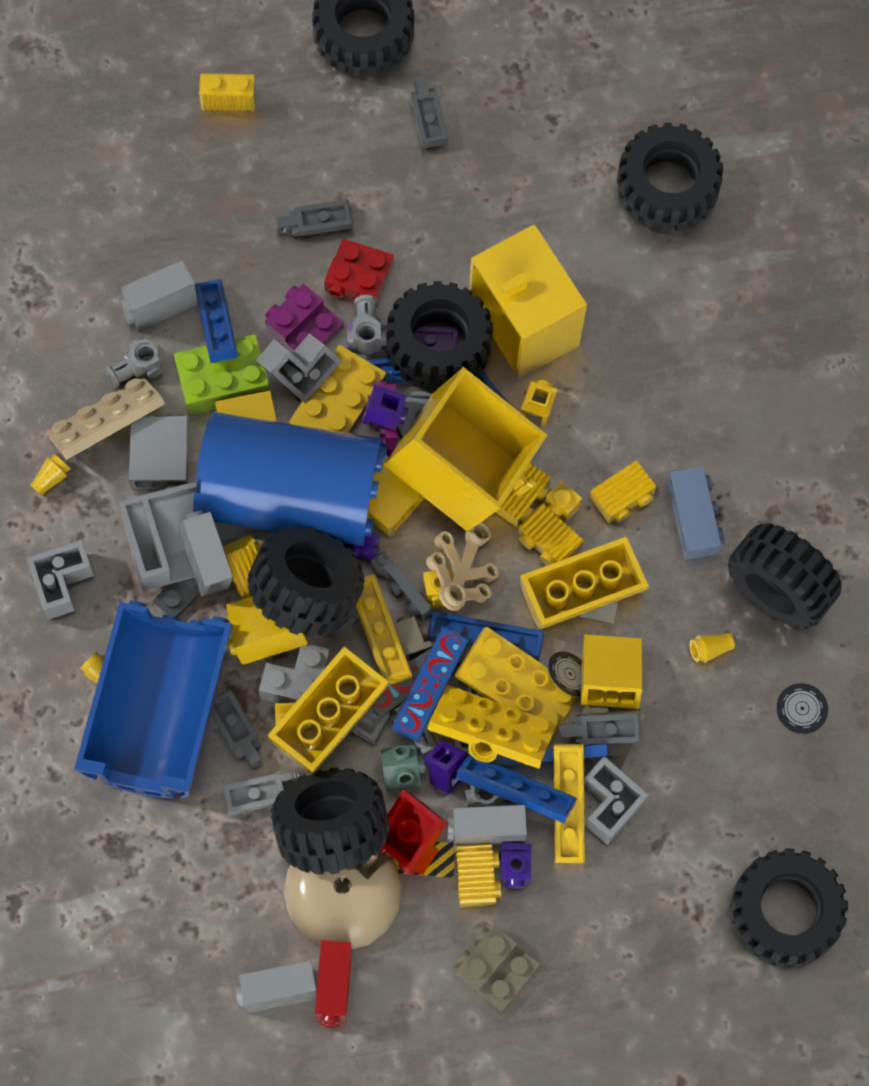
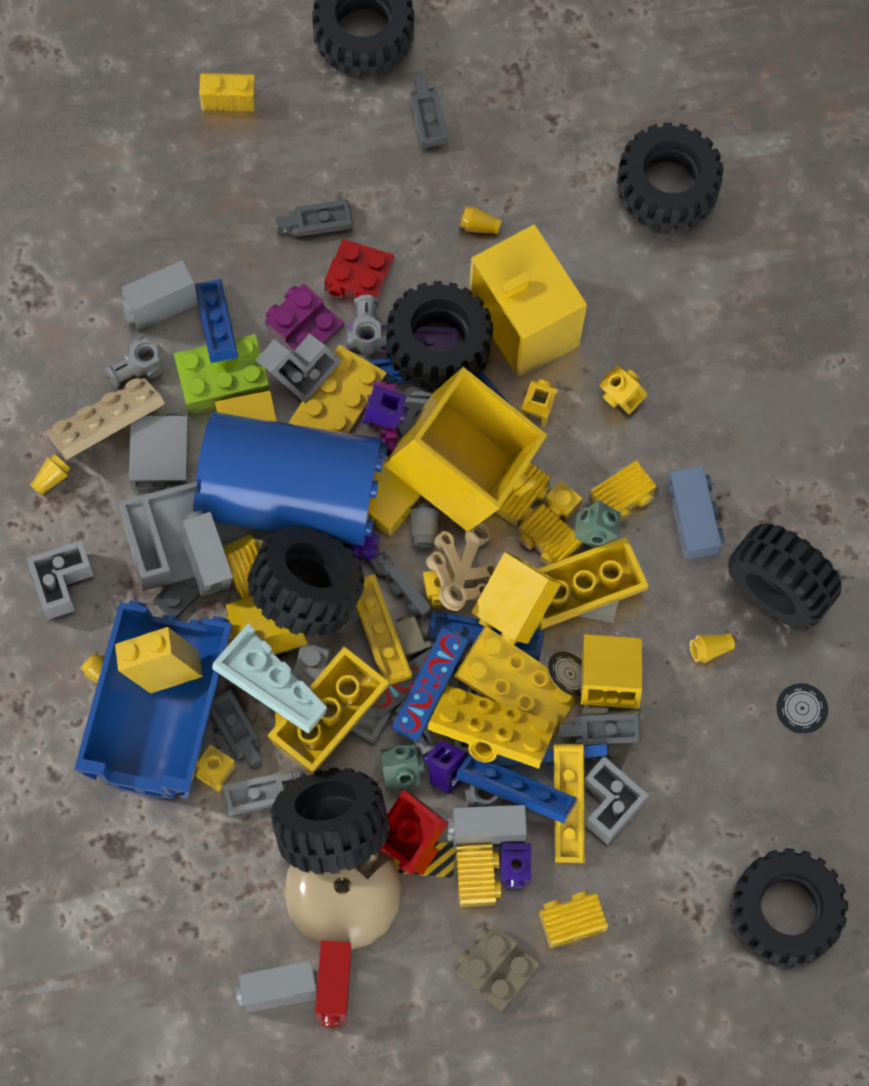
none -> yellow brick [115,627,203,693]
none -> yellow window [196,745,236,792]
none -> light aqua wing [212,623,327,734]
none -> light grey brick [410,503,439,547]
none -> yellow cone [459,205,502,235]
none -> yellow brick [471,552,561,645]
none -> yellow brick [539,891,608,949]
none -> sand green brick [574,500,621,548]
none -> yellow brick [599,365,648,415]

